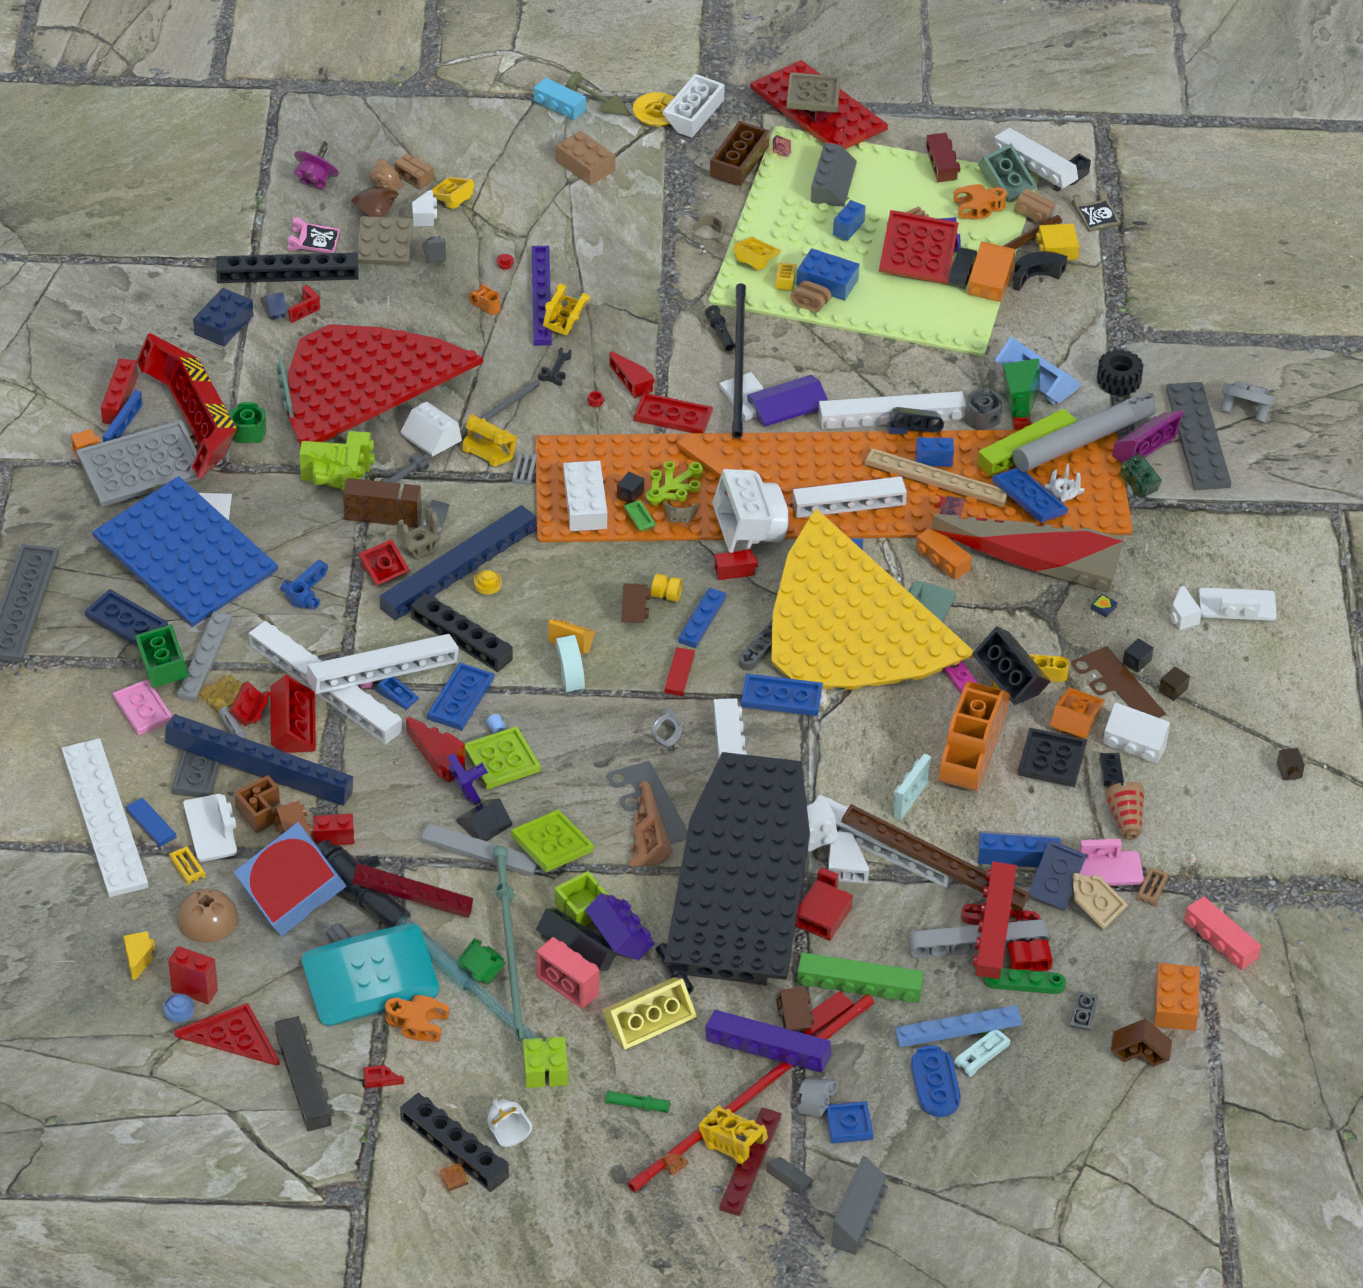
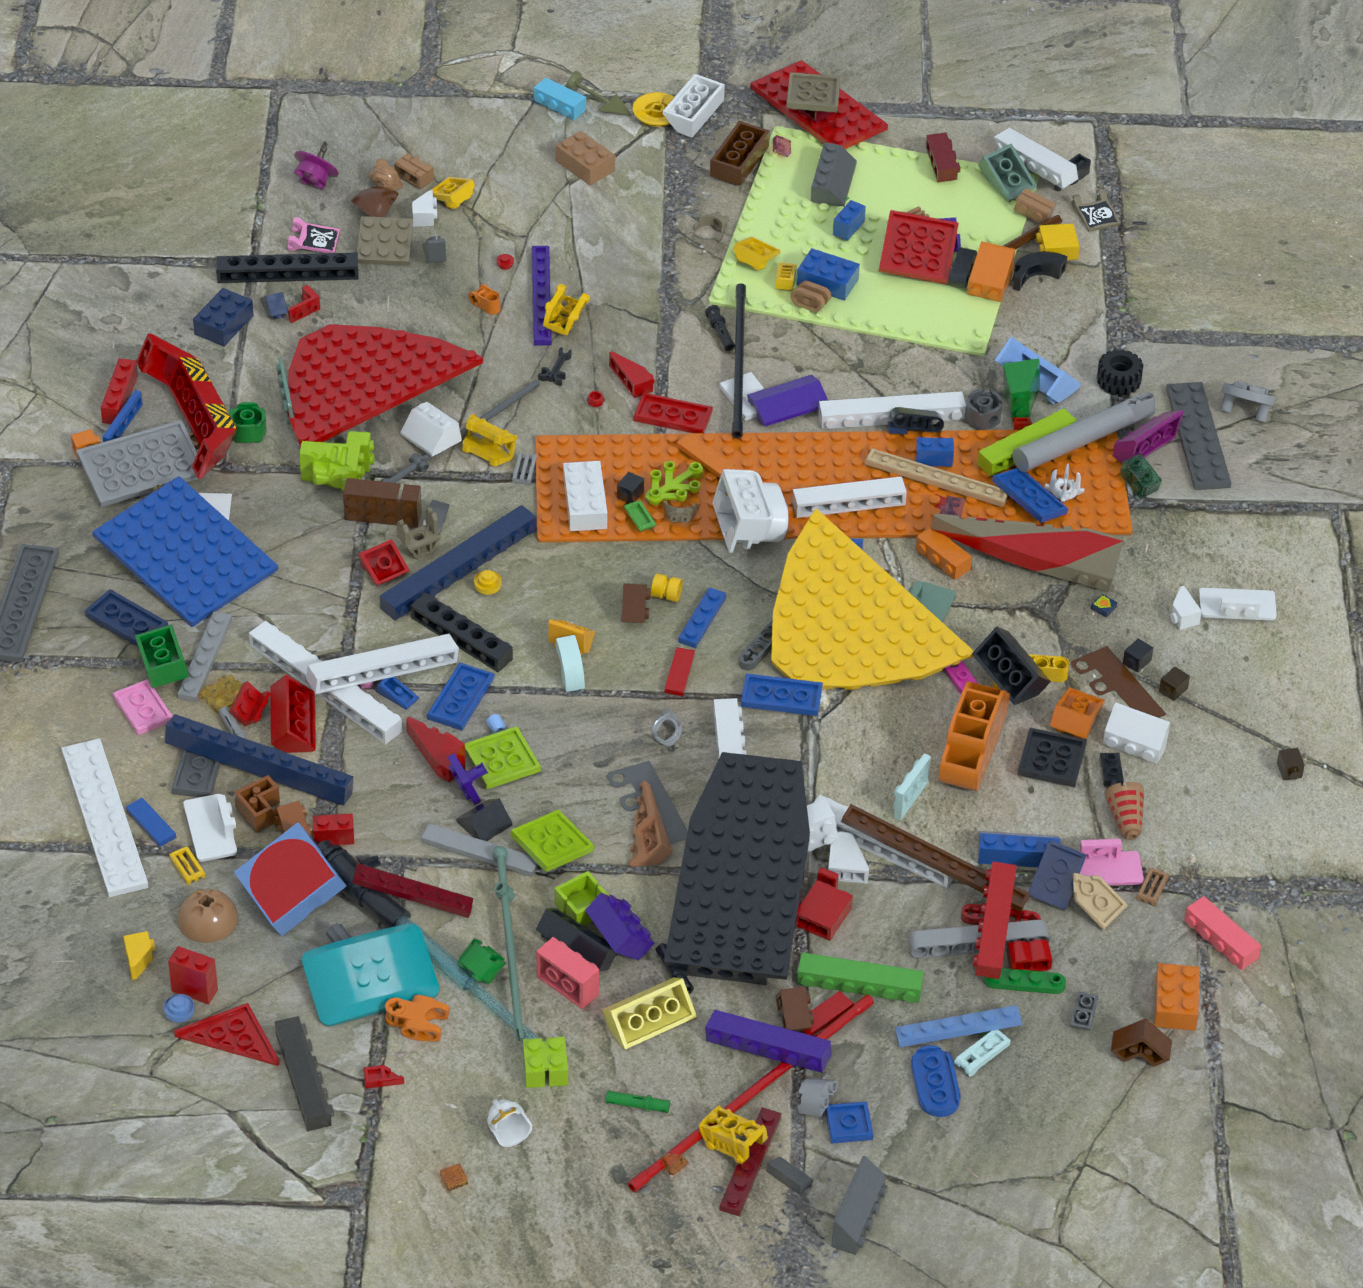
blue piece [280,560,328,610] -> none
black brick [400,1092,509,1193] -> none
red brick [714,549,758,580] -> none
orange piece [953,184,1007,219] -> none

